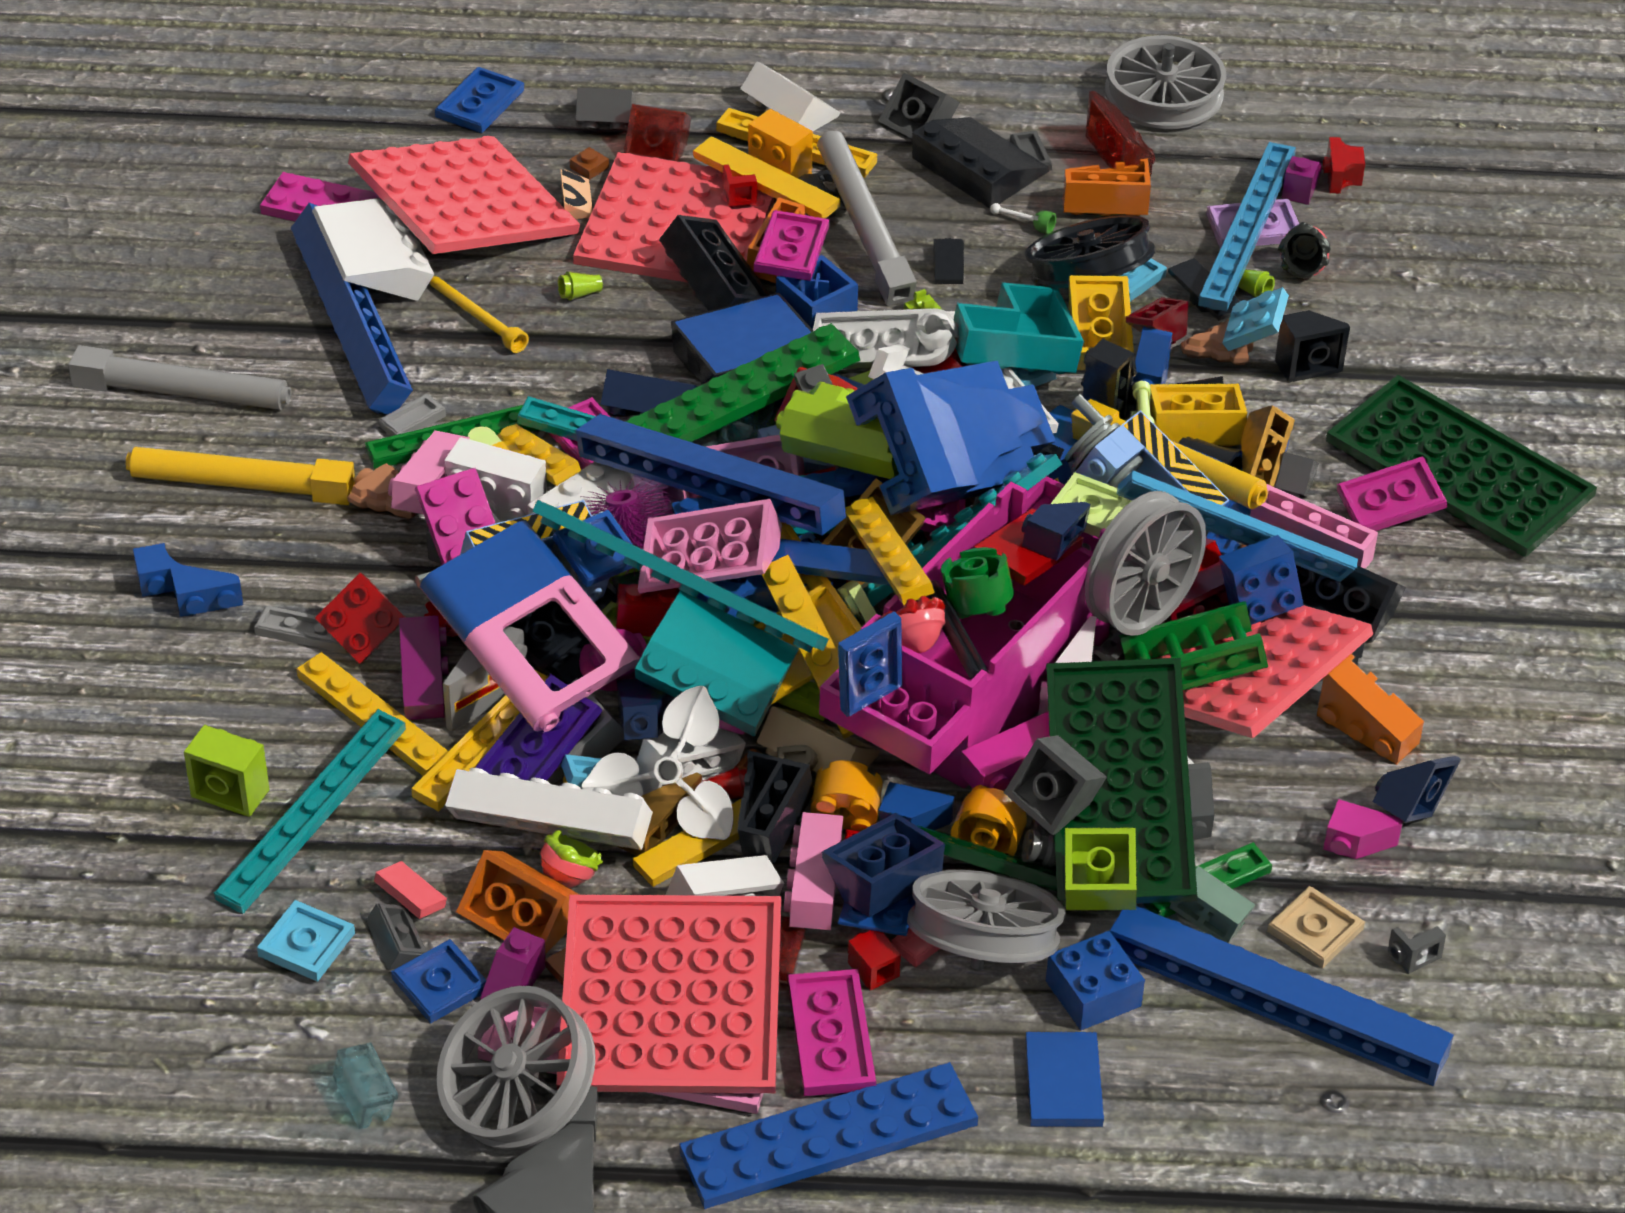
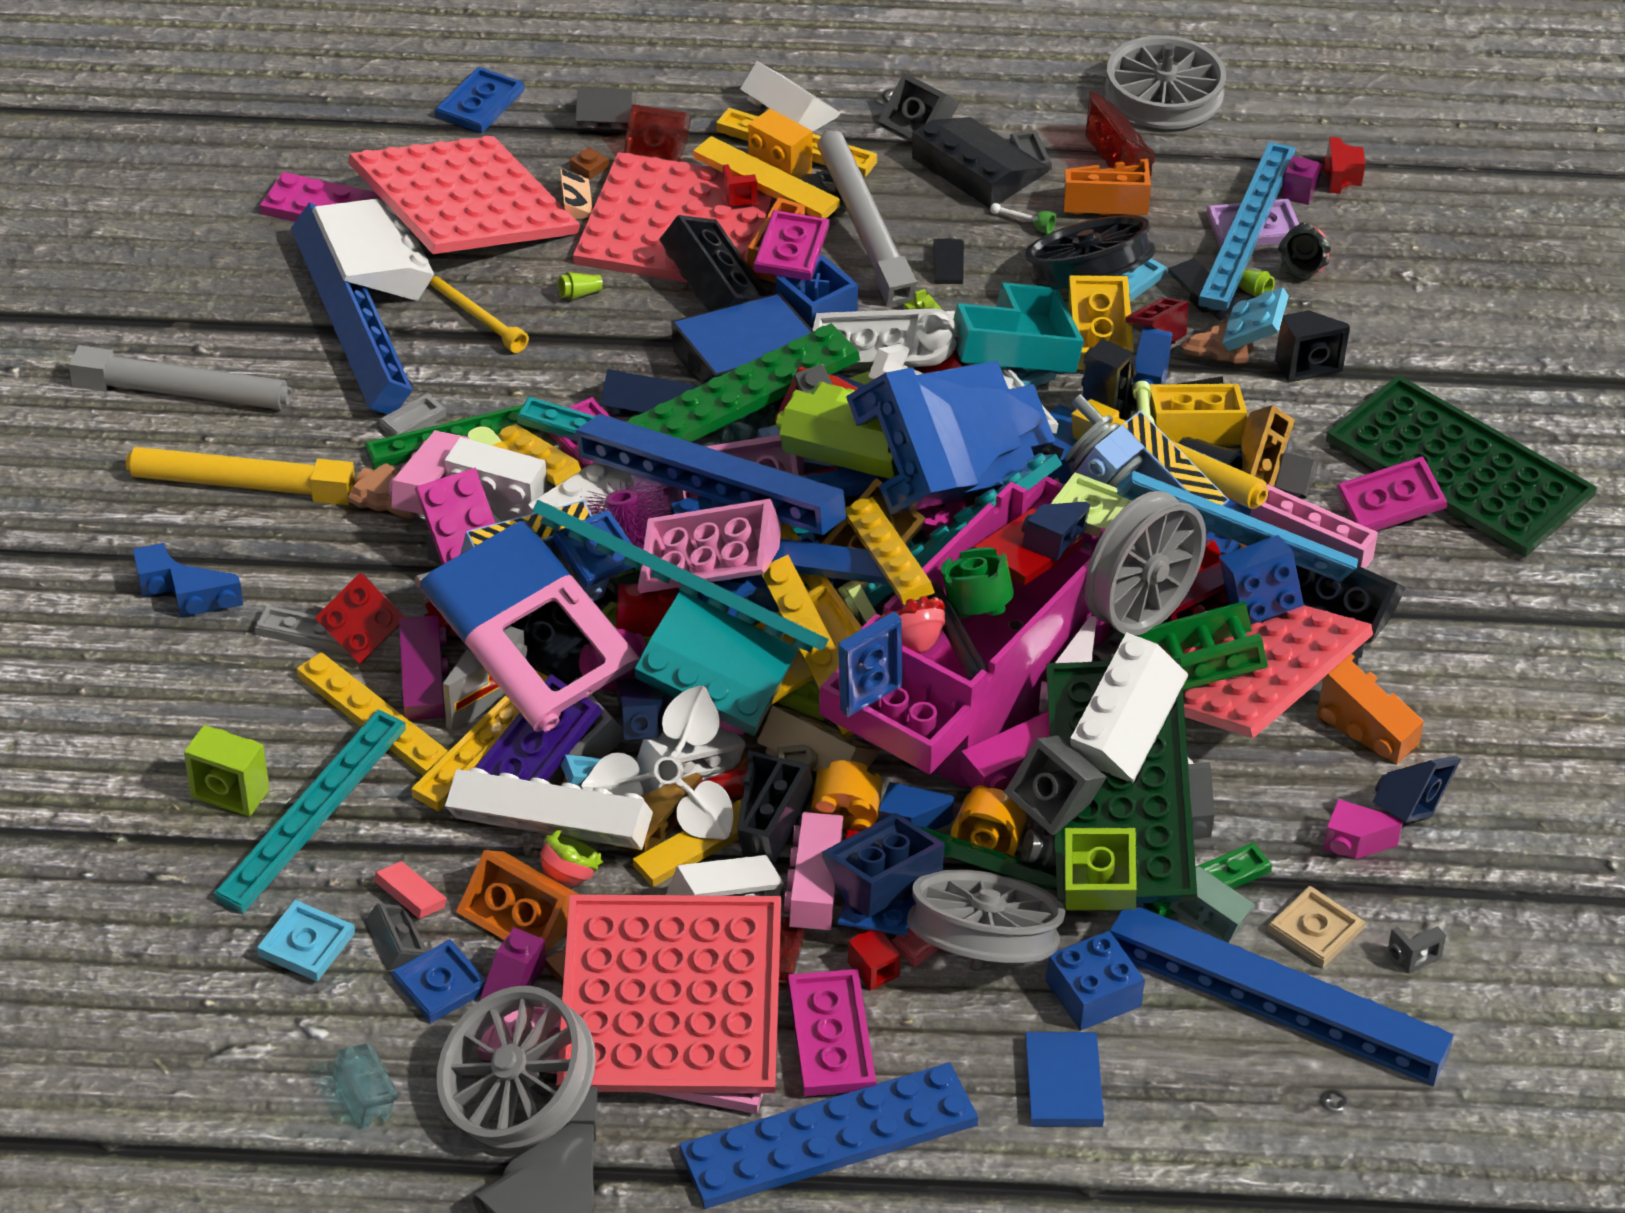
none -> white slope [1071,632,1188,783]

